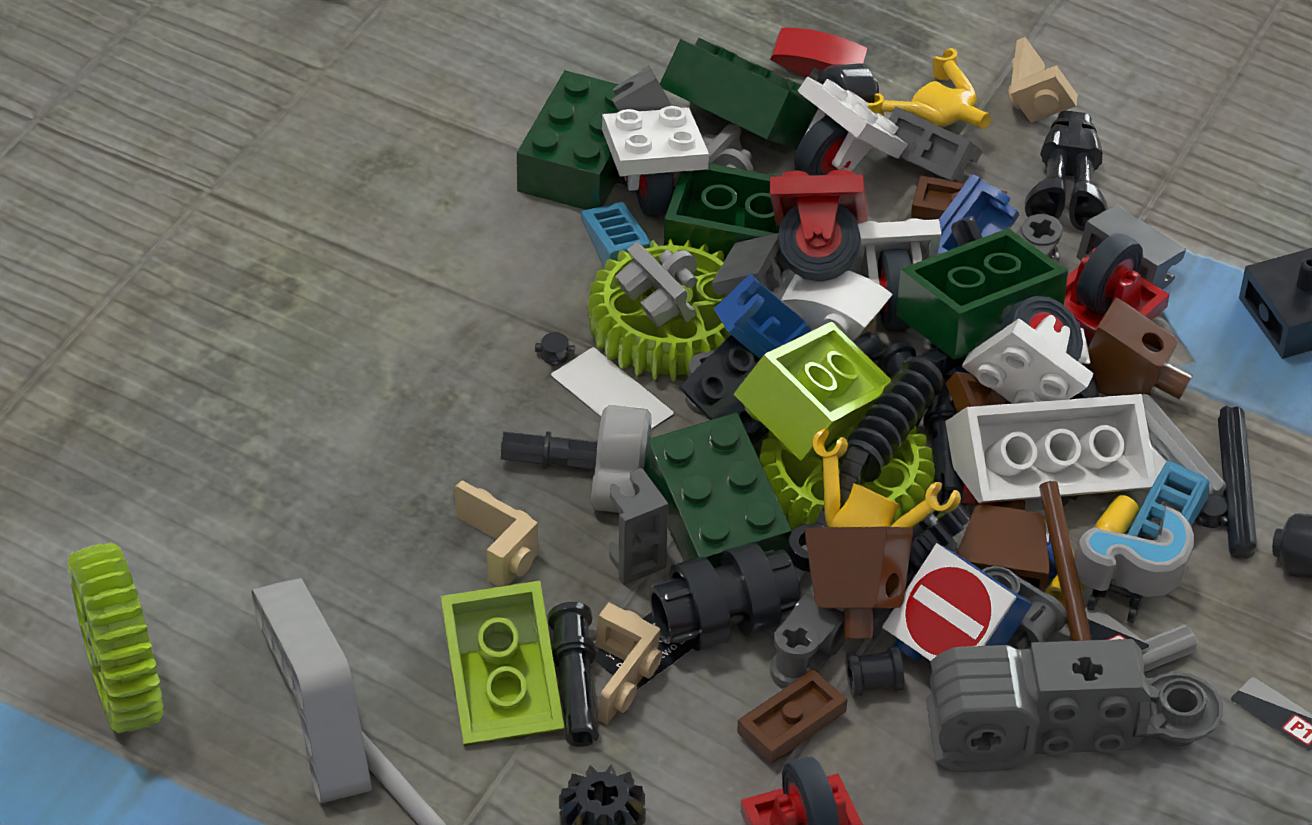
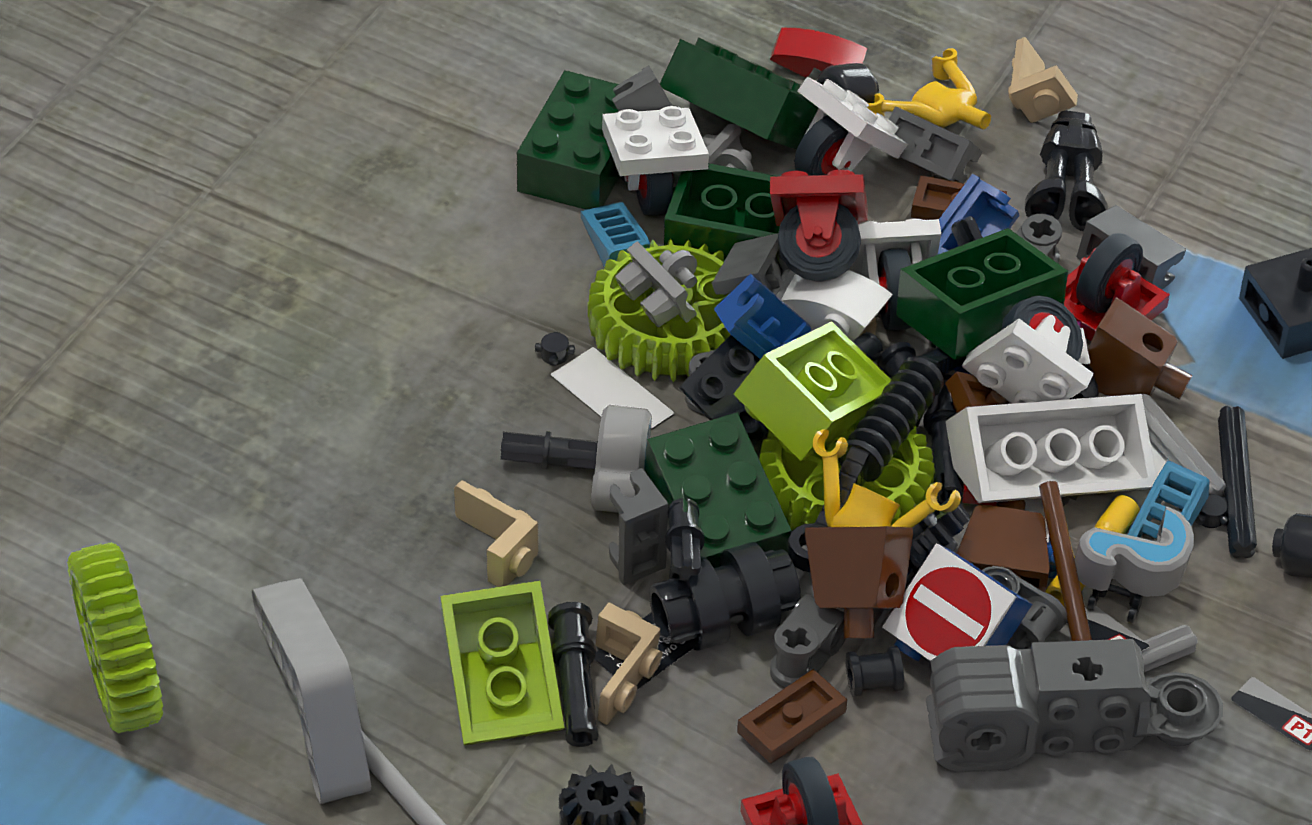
none -> black axle [665,498,705,581]

